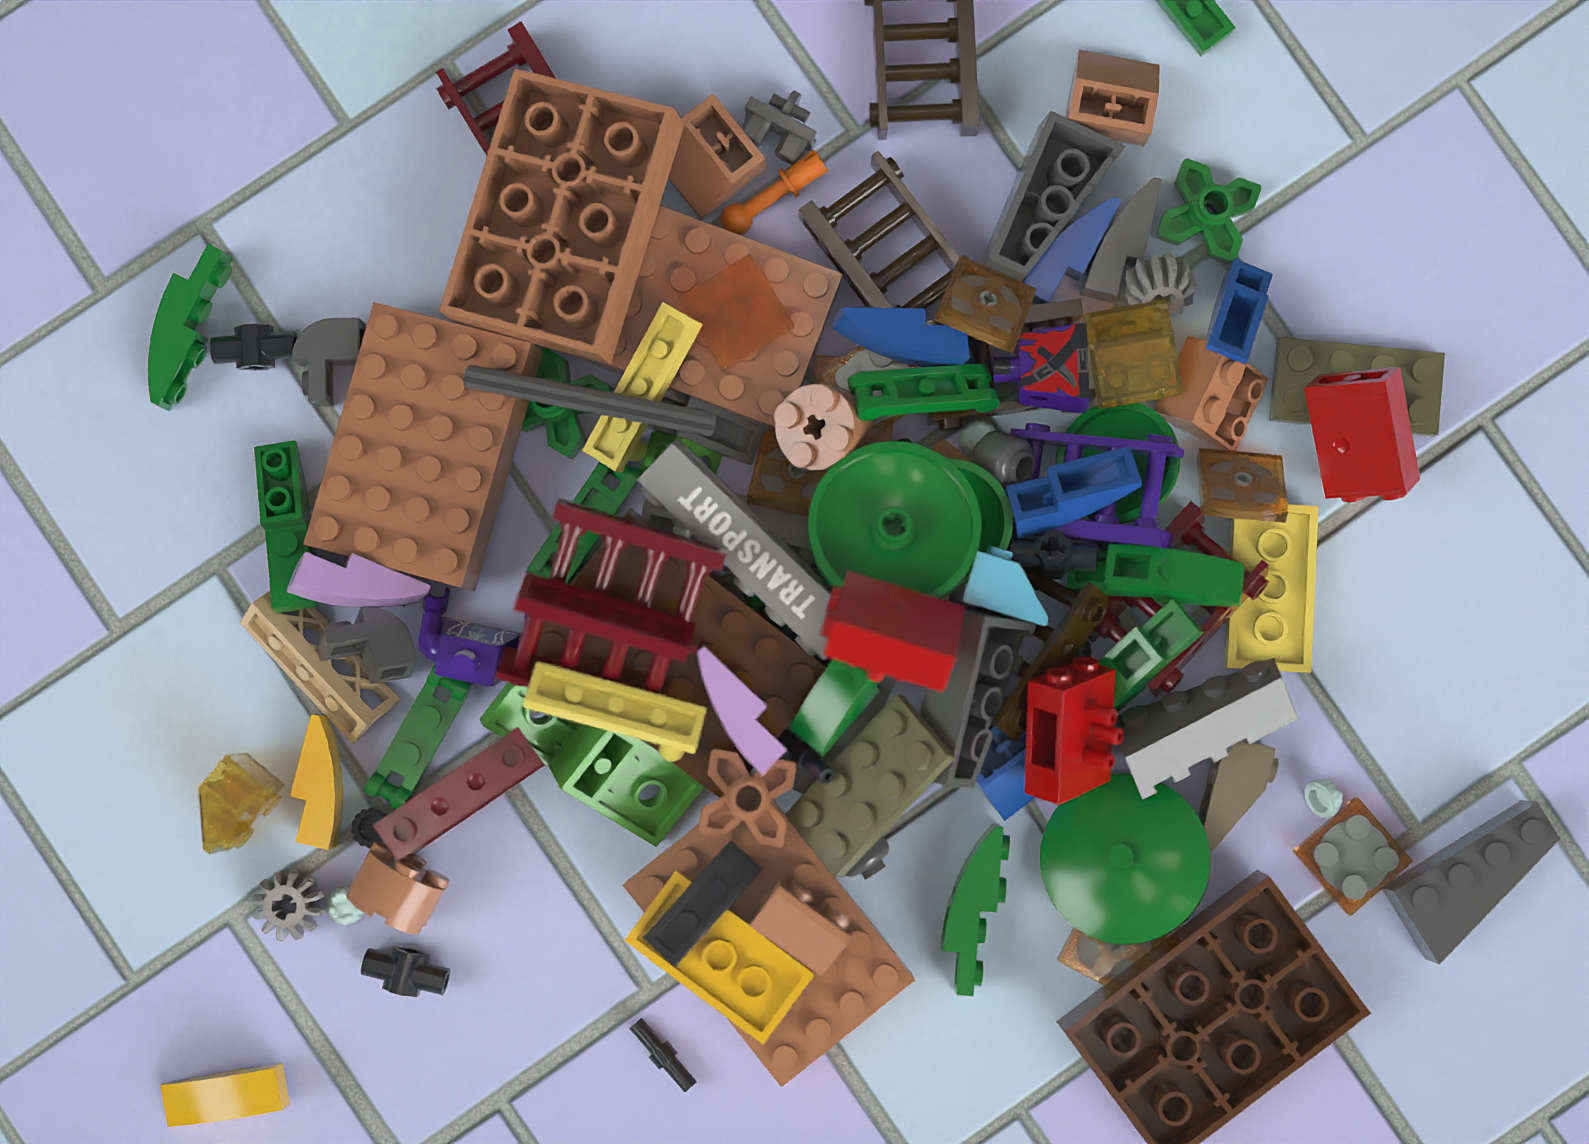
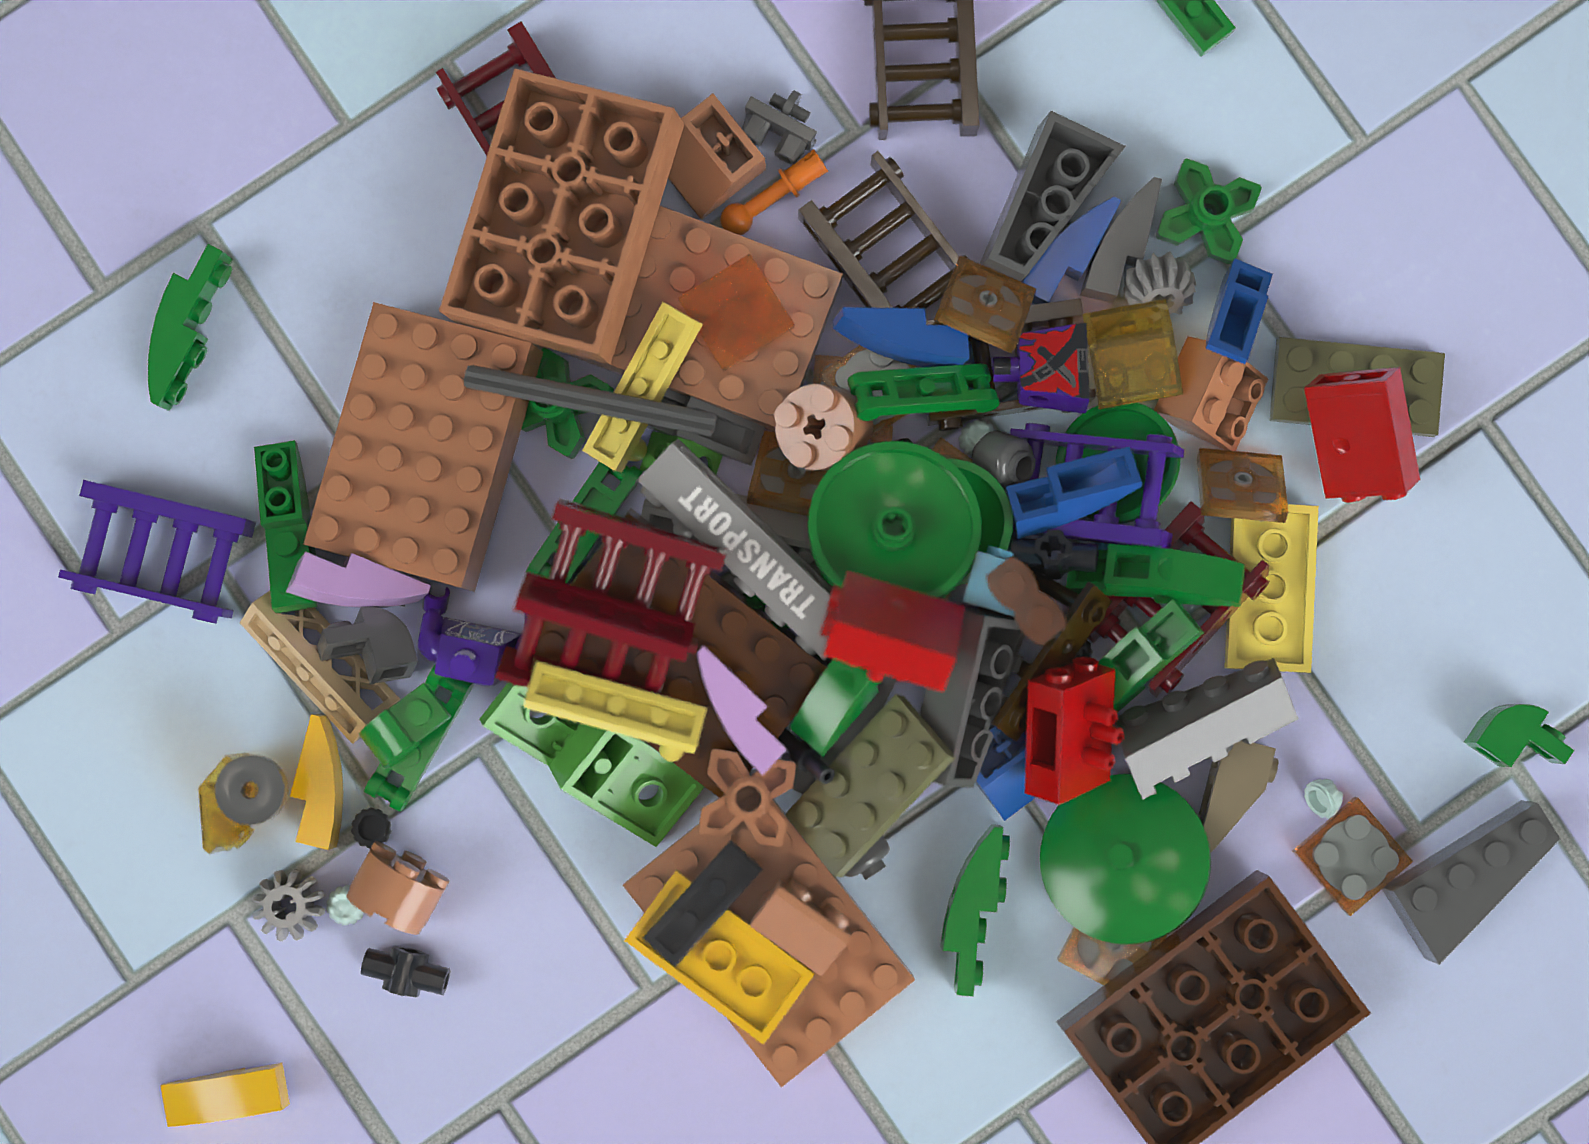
black axle [210,324,298,371] -> none
dark grey brick [291,317,366,407] -> none
dark red fence [373,727,545,861] -> none
black bar [629,1018,697,1093] -> none
nougat slope [1066,50,1160,147] -> none
none -> dark purple fence [58,480,256,624]
none -> dark grey piece [215,755,288,825]
none -> green brick [359,683,451,769]
none -> reddish brown brick [986,556,1066,645]
none -> green brick [1464,704,1575,767]

